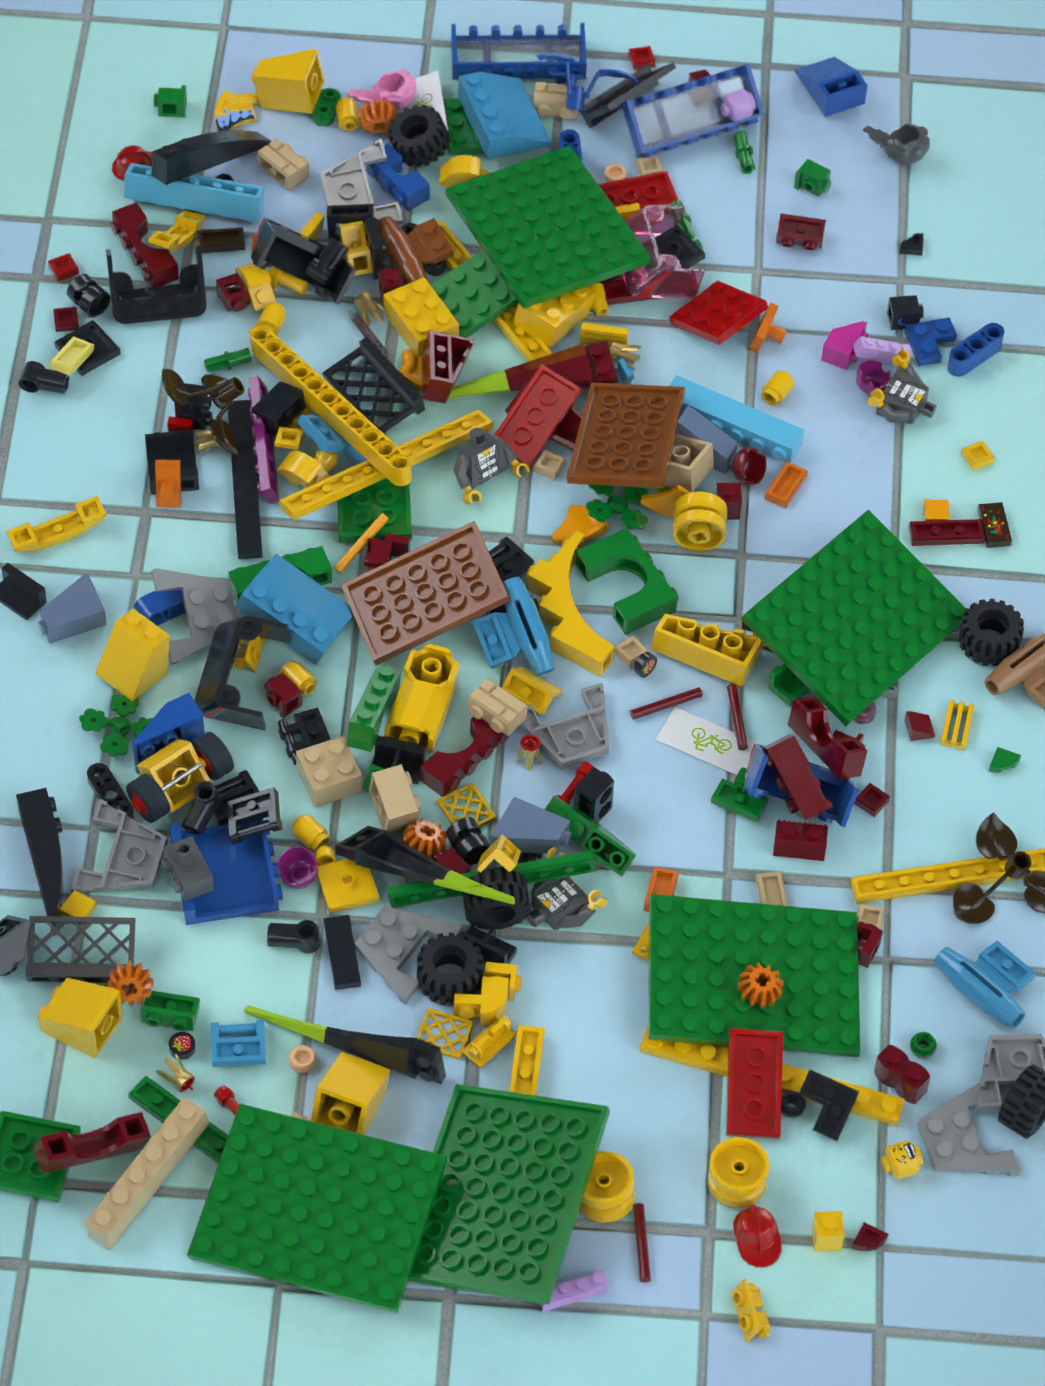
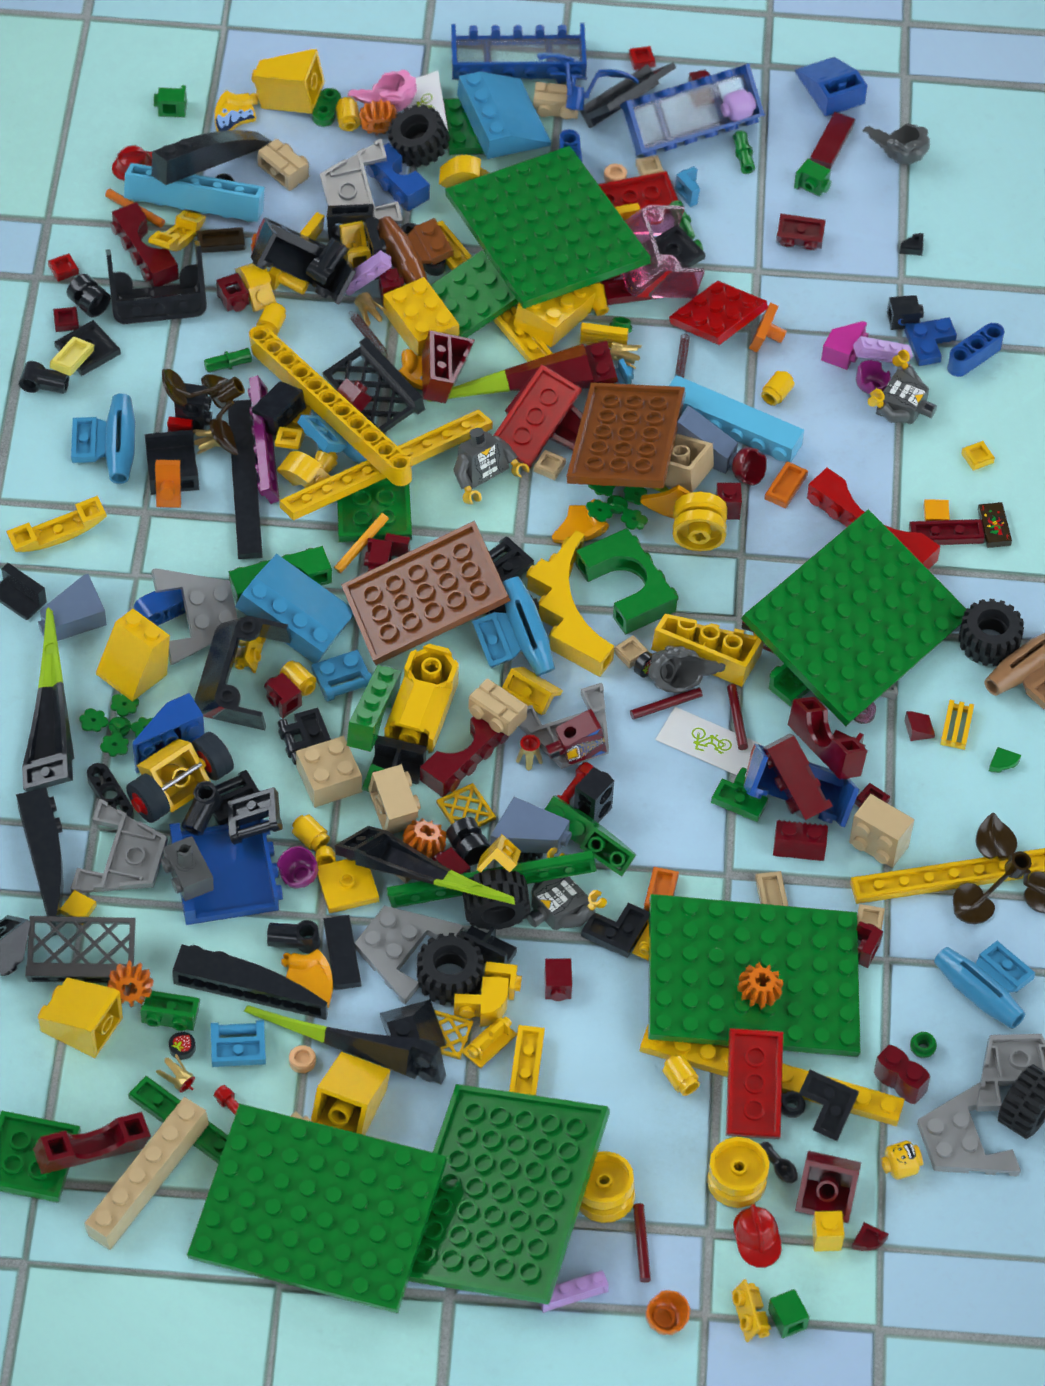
none -> black plate [22,607,75,792]
none -> dark azure plate [71,393,135,484]
none -> orange bar [105,189,165,228]
none -> black slope [172,944,328,1020]
none -> light orange arm [281,949,333,1008]
none -> dark azure plate [311,650,372,702]
none -> dark red brick [337,378,372,412]
none -> lavender piece [345,250,391,296]
none -> black slope [380,999,446,1047]
none -> dark red brick [544,958,572,1001]
none -> dark red torso [545,709,607,764]
none -> black plate [581,903,649,958]
none -> green plate [609,317,633,333]
none -> orange hair [646,1290,690,1335]
none -> dark grey hair [648,646,725,693]
none -> yellow brick [662,1055,700,1096]
none -> dark azure bracket [675,166,700,207]
none -> piece [675,330,690,378]
none -> black piece [760,1142,798,1183]
none -> green panel [768,1289,809,1339]
none -> dark red slope [795,1150,861,1223]
none -> red arch [807,467,941,570]
none -> dark red tile [810,112,855,170]
none -> tan brick [849,794,915,868]

